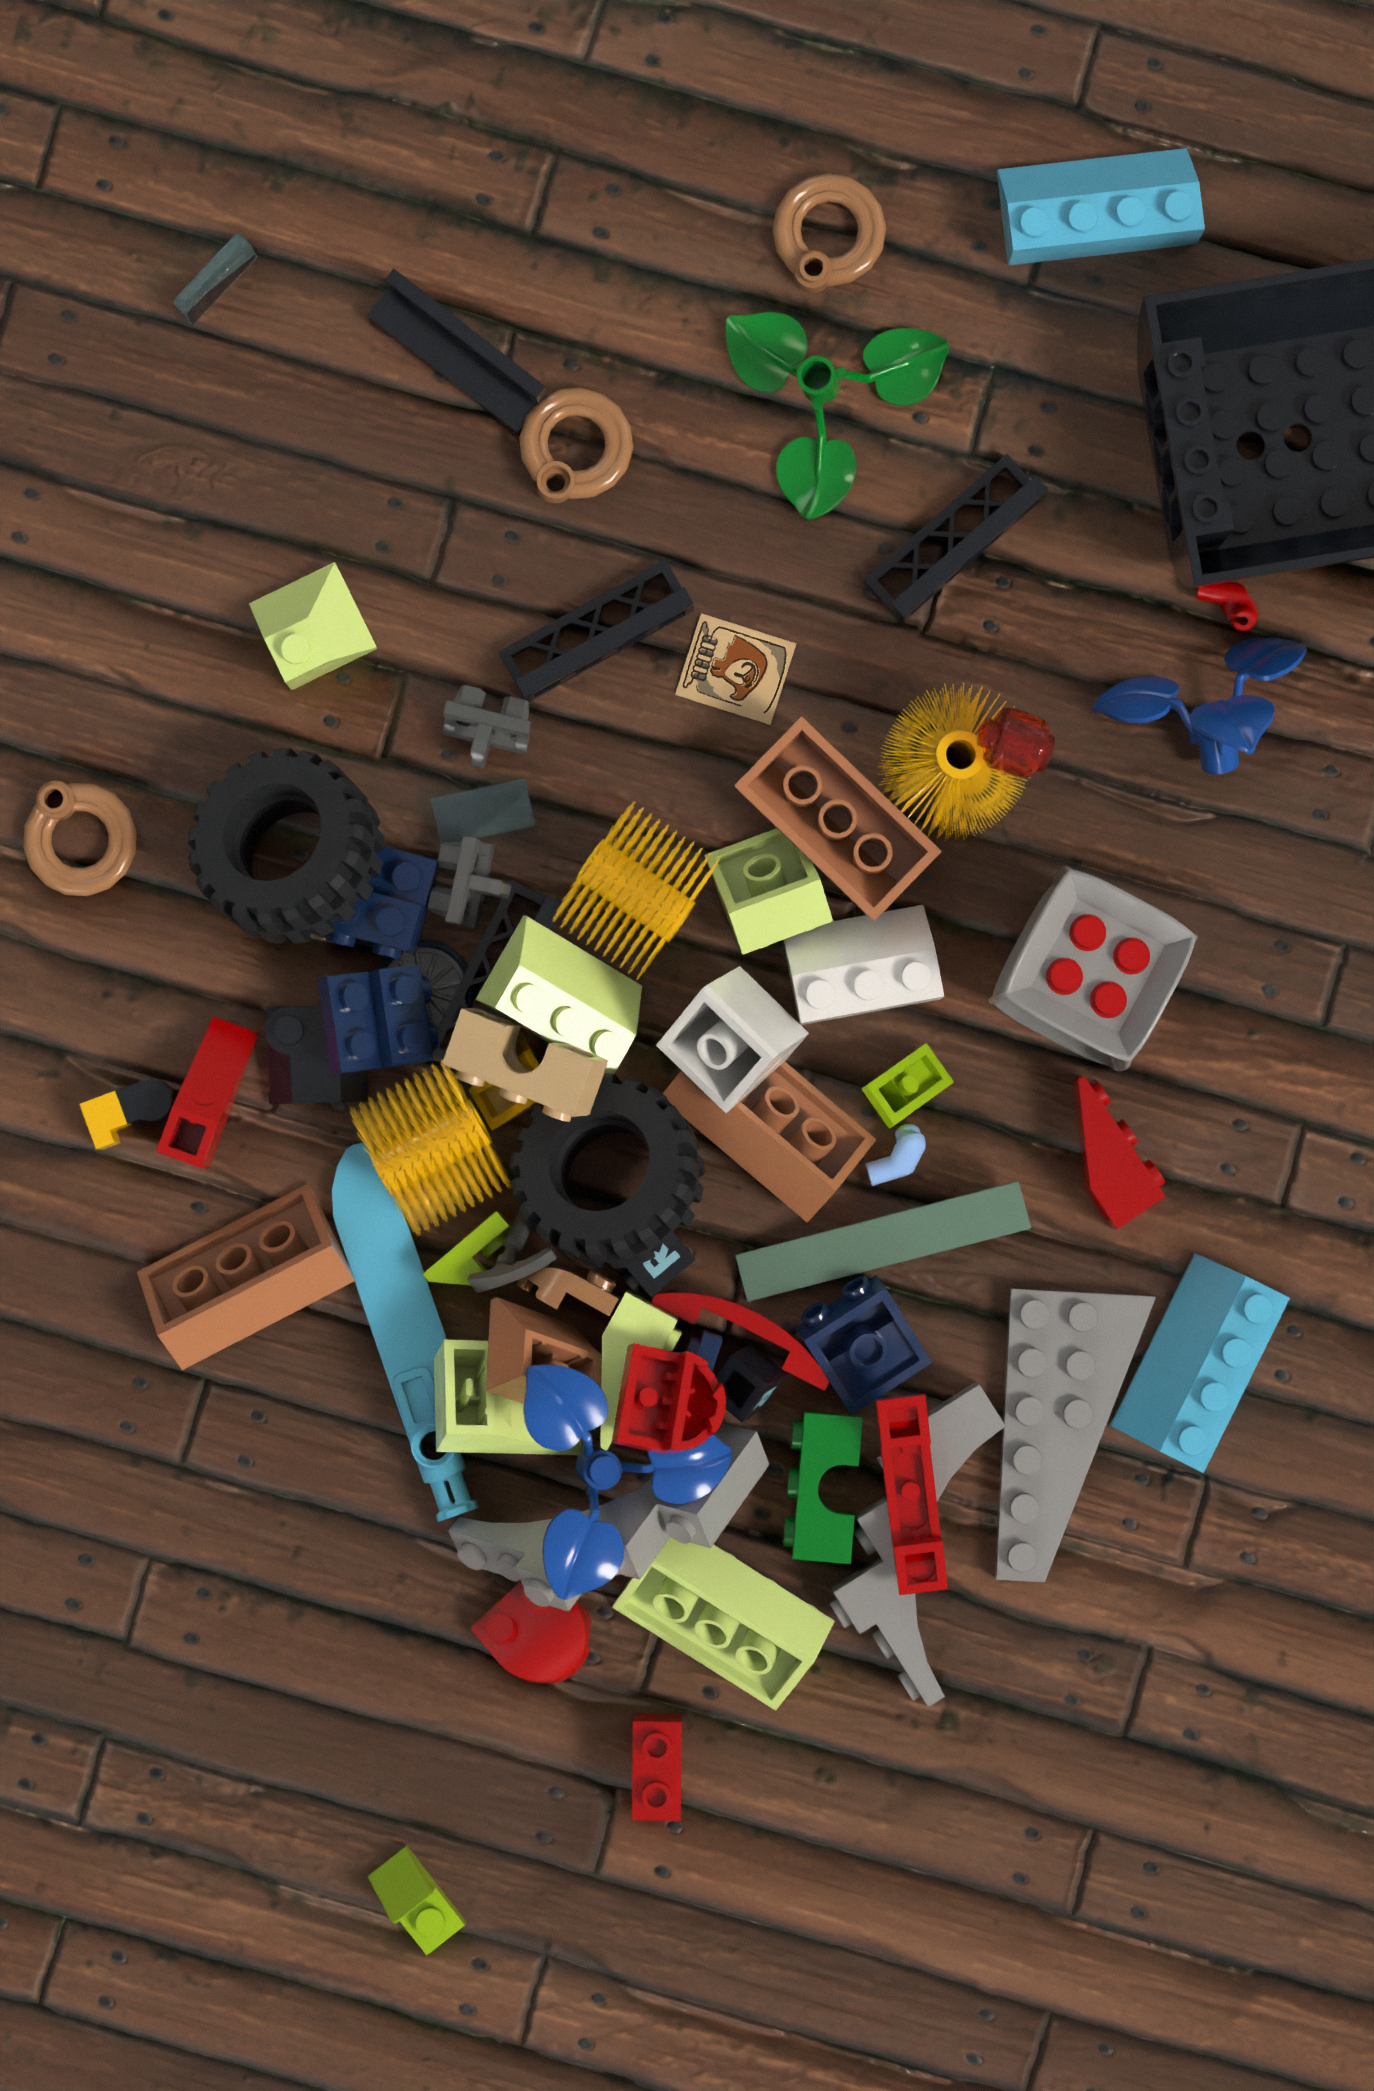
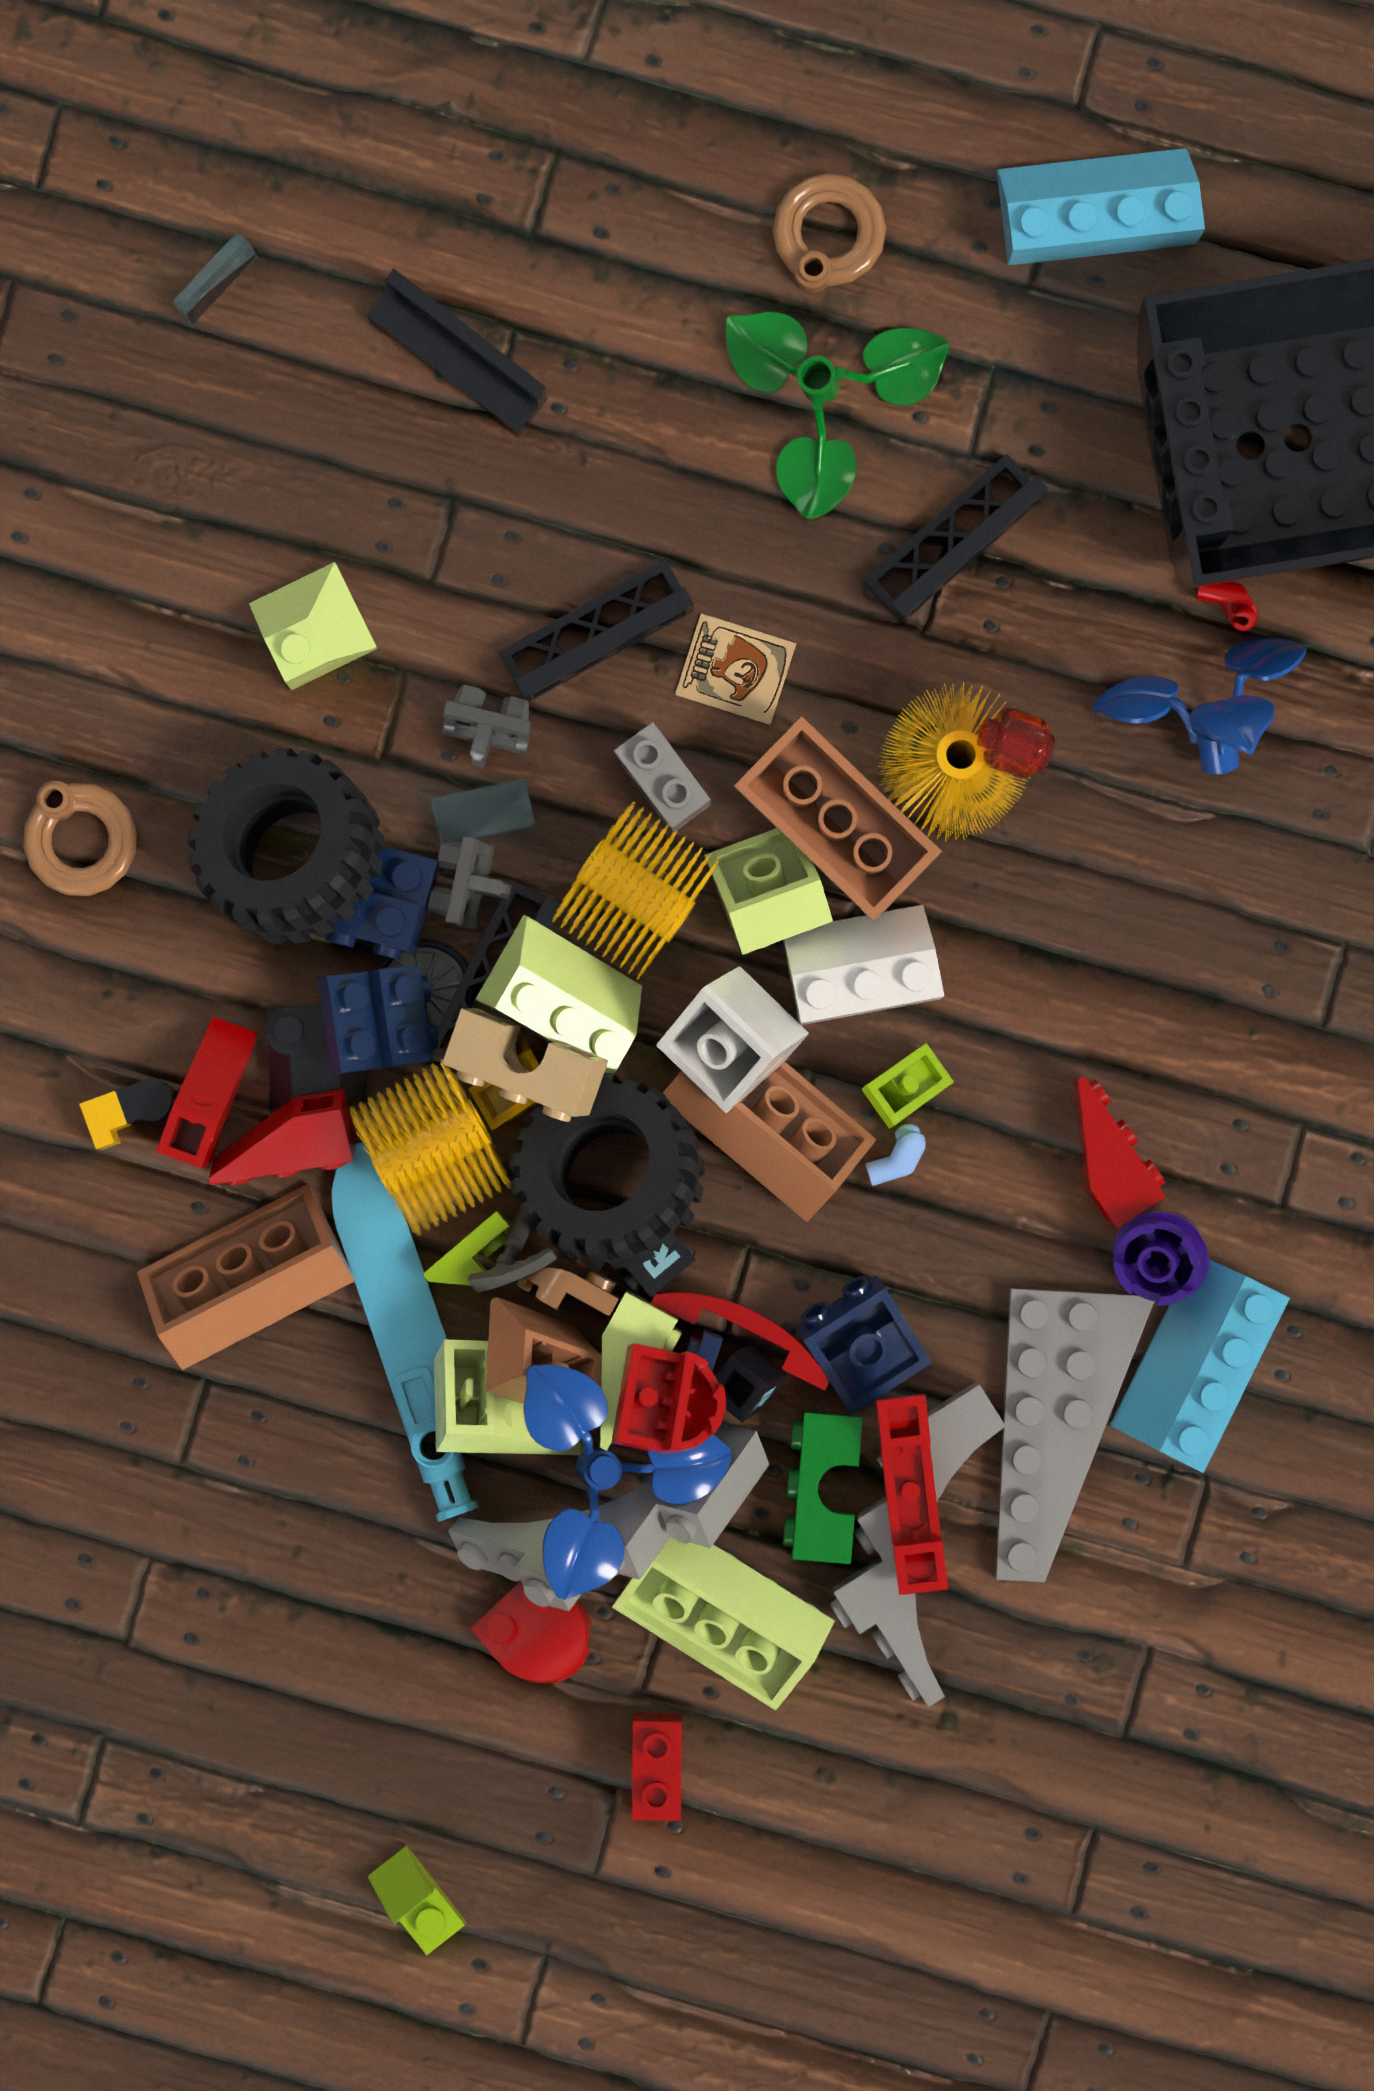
medium nougat piece [519,387,634,503] -> none
sand green slope [735,1181,1031,1302] -> none
light grey piece [988,866,1198,1071] -> none
none -> red slope [209,1089,356,1186]
none -> light grey brick [614,722,711,834]
none -> dark purple cone [1113,1211,1209,1306]

